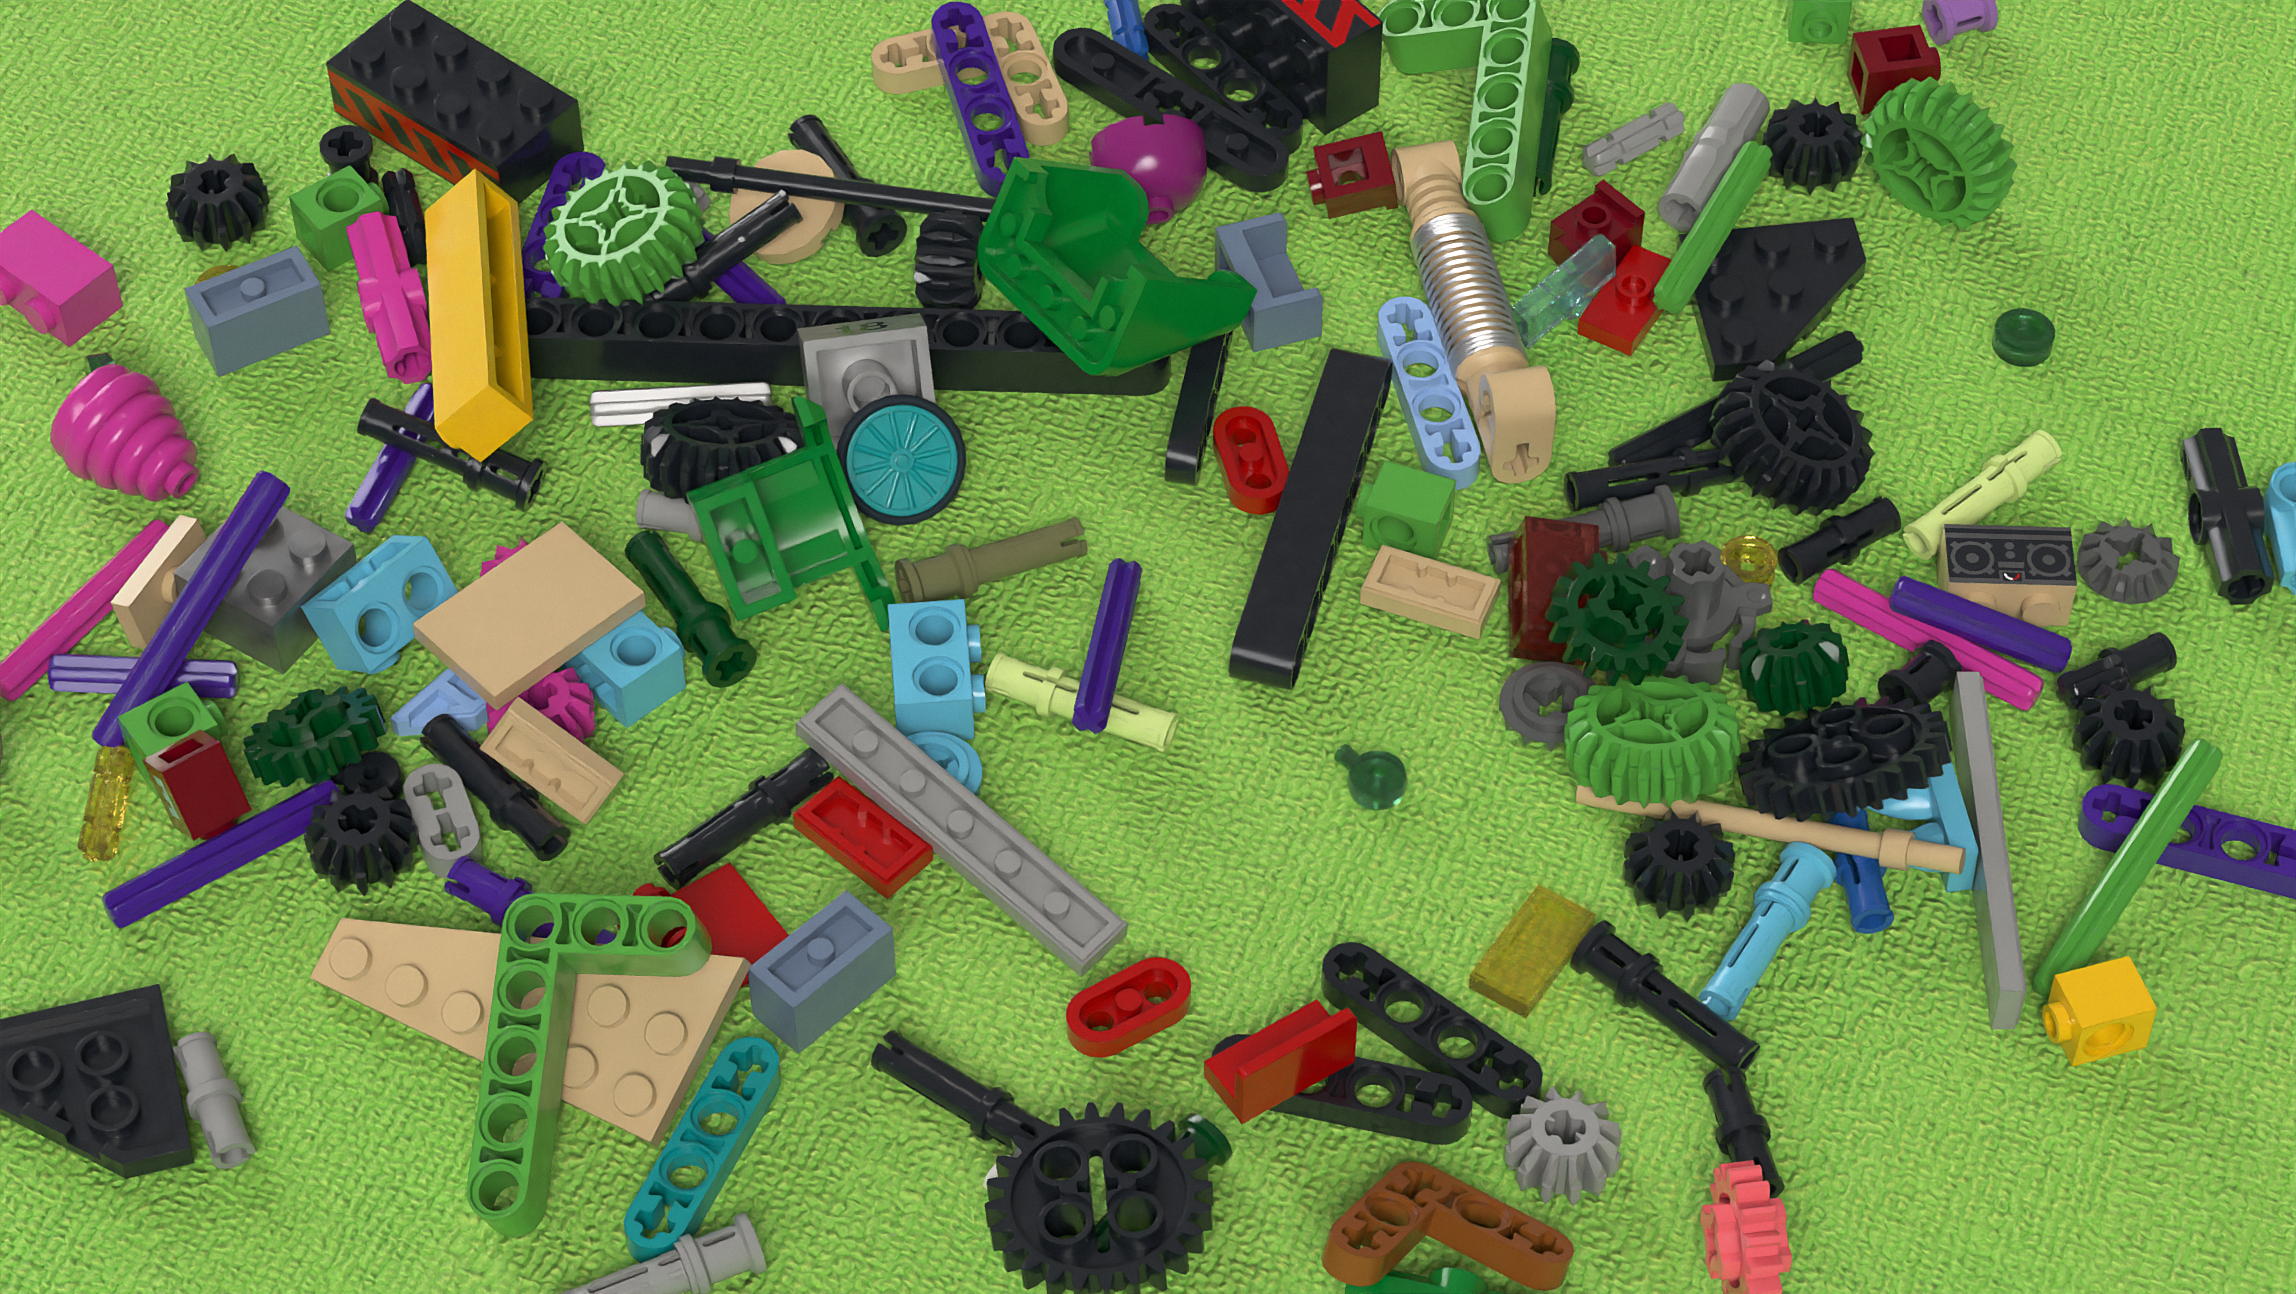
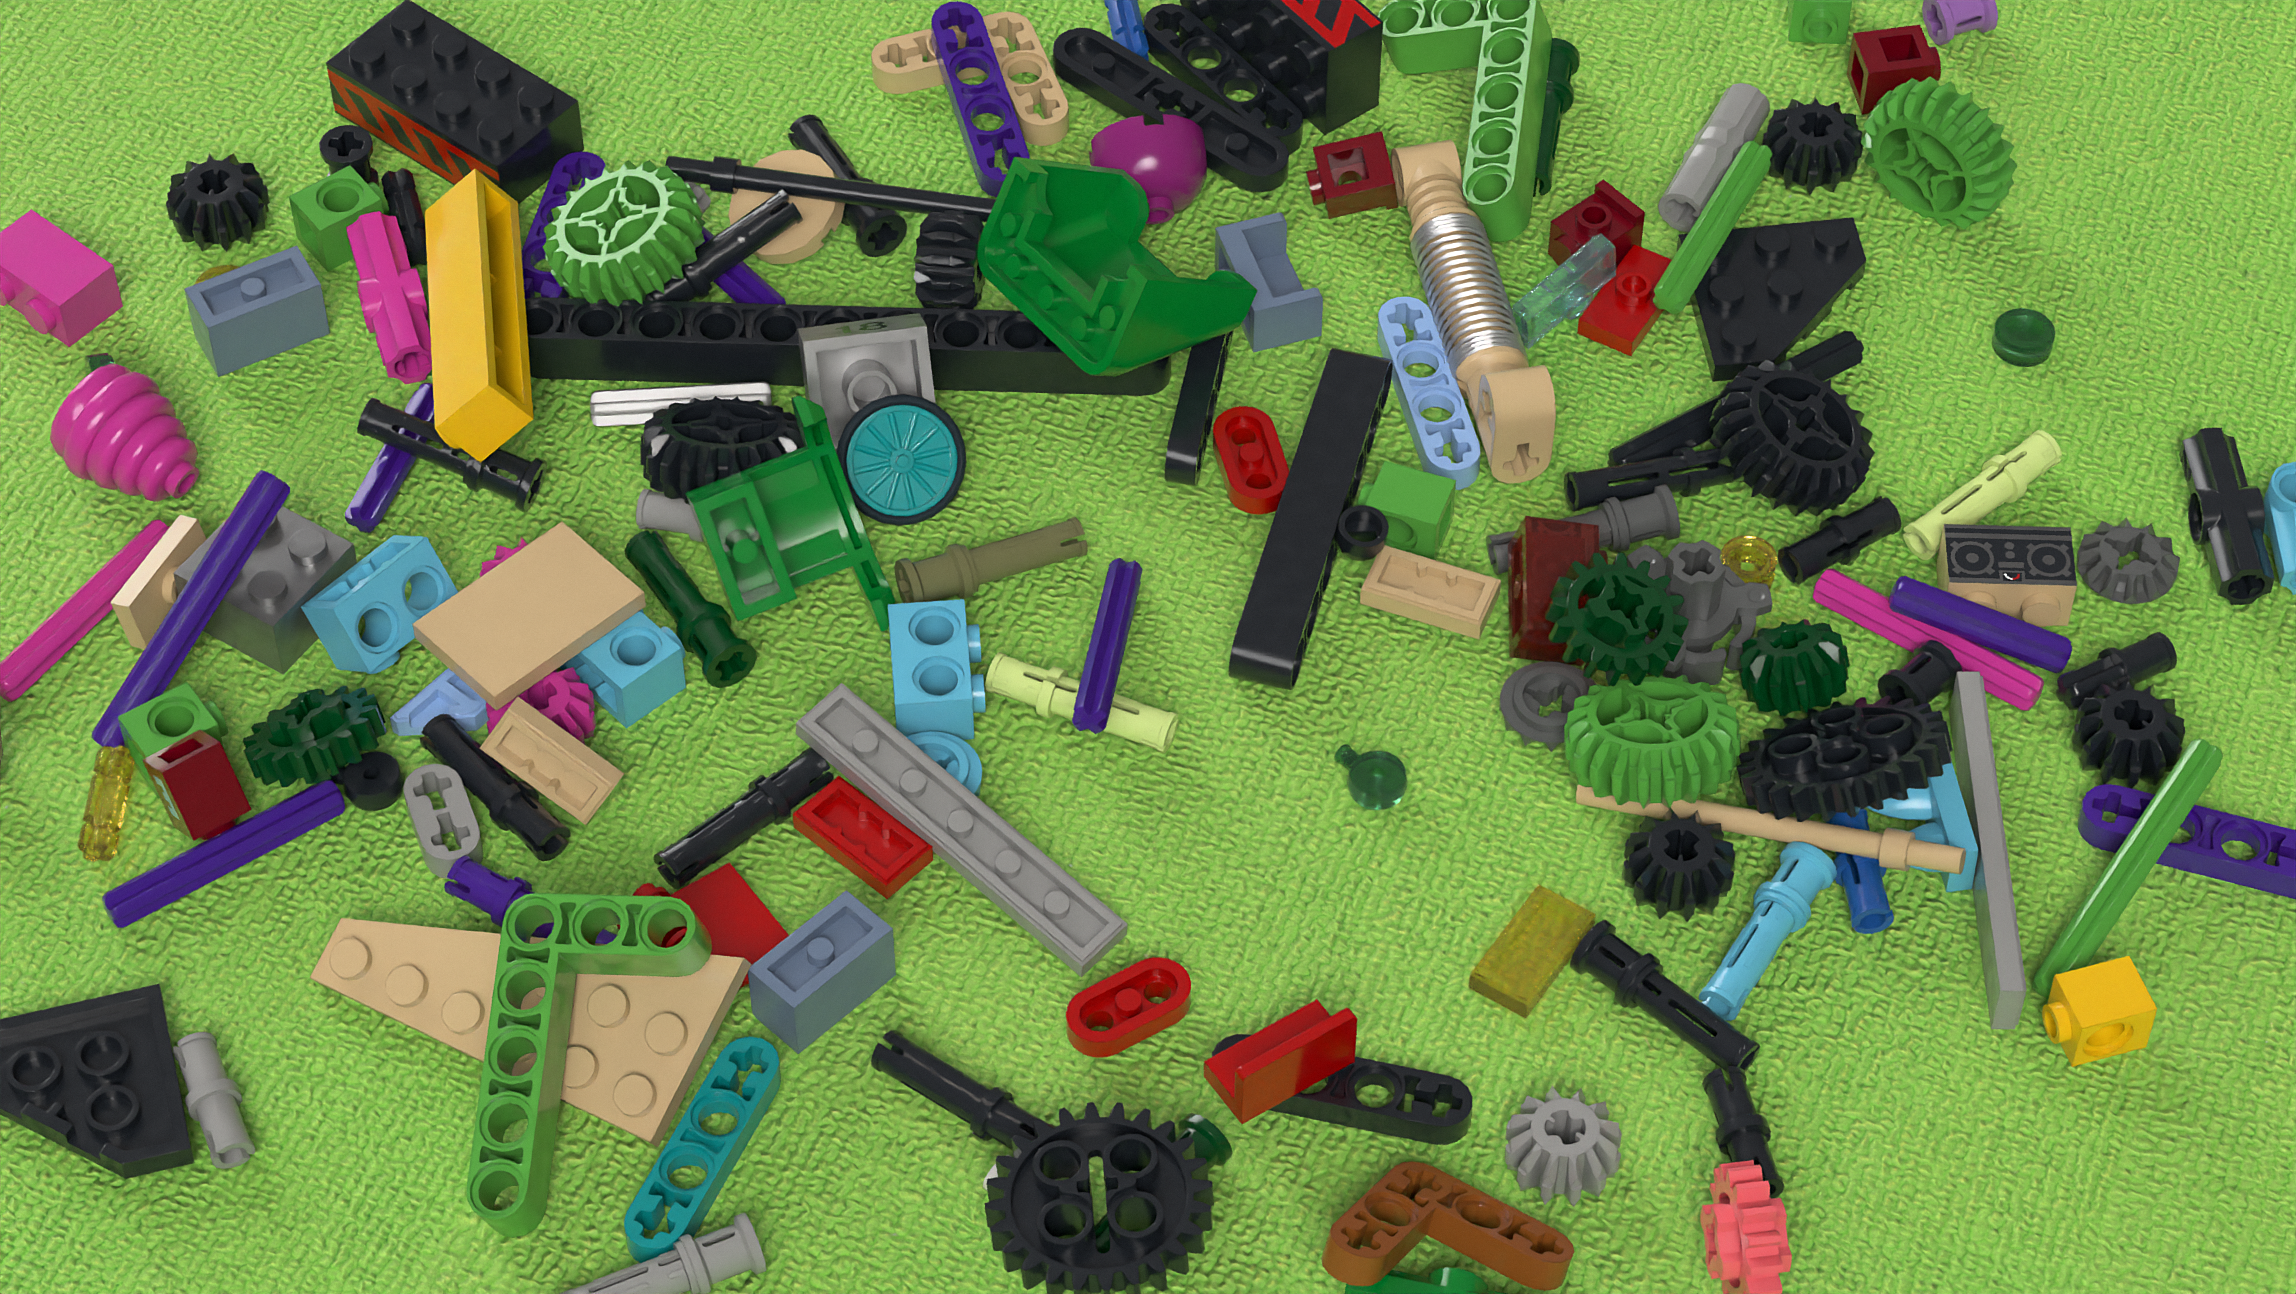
axle [47,654,240,699] -> none
black gear [304,782,419,897] -> none
black beam [1321,942,1543,1119] -> none
light grey axle [1581,102,1685,177] -> none
none -> black hinge [1336,505,1389,561]

